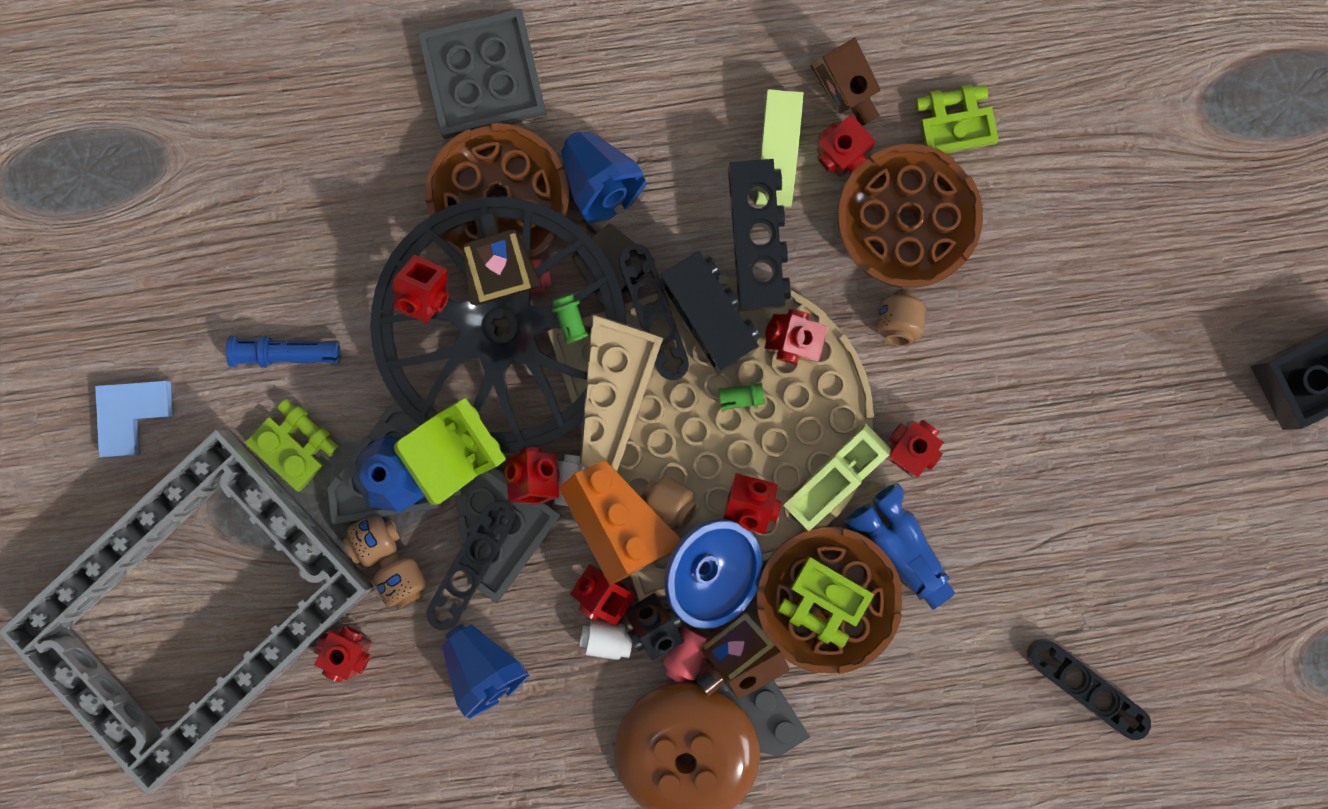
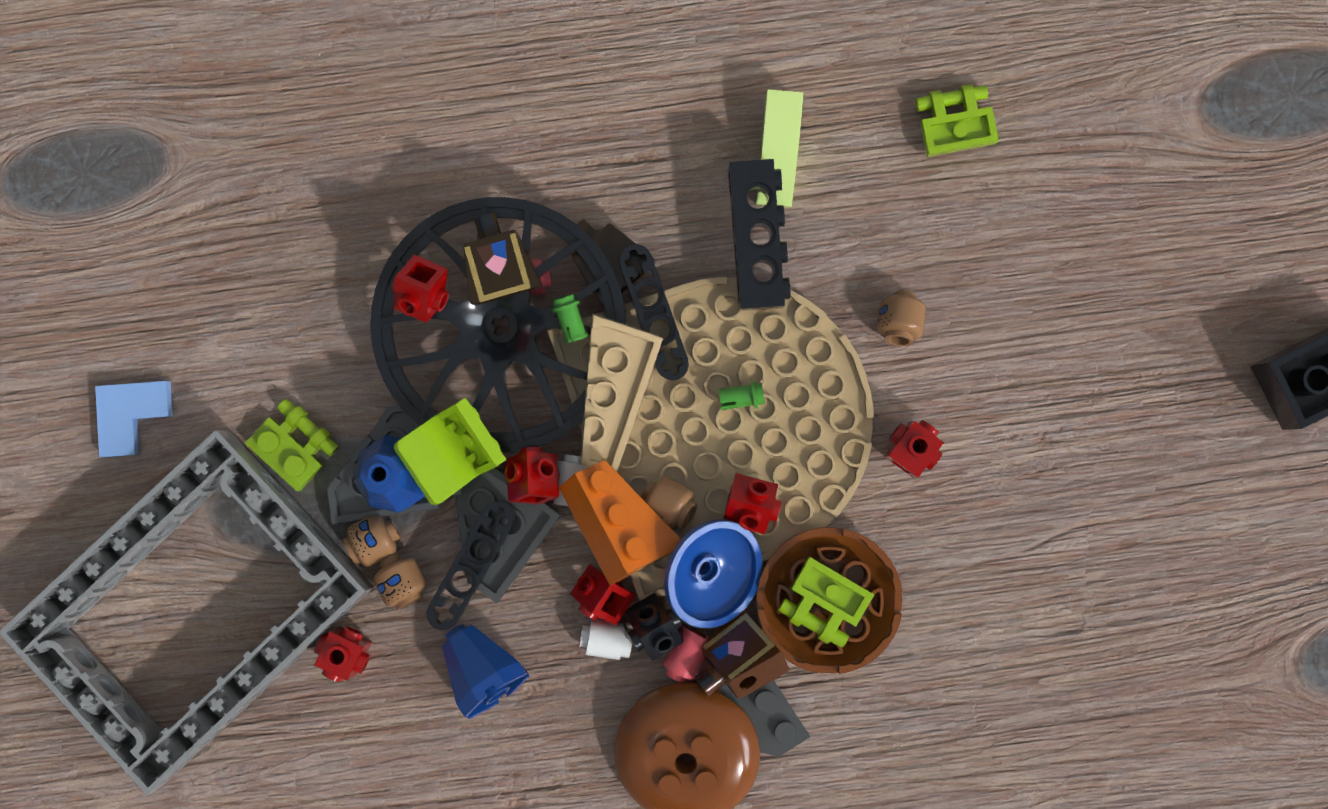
blue pin [226,335,341,368] -> none
dark grey plate [418,9,547,139] -> none
dark orange brick [425,123,569,259] -> none
blue cone [561,131,647,223] -> none
black brick [660,251,760,375] -> none
red brick [764,309,828,364] -> none
yellowish green slope [783,424,891,531] -> none
reddish brown torso [810,37,880,126] -> none
red brick [817,114,875,177] -> none
dark orange brick [837,144,983,288] -> none
blue piece [843,482,955,610] -> none
black beam [1027,639,1151,740] -> none

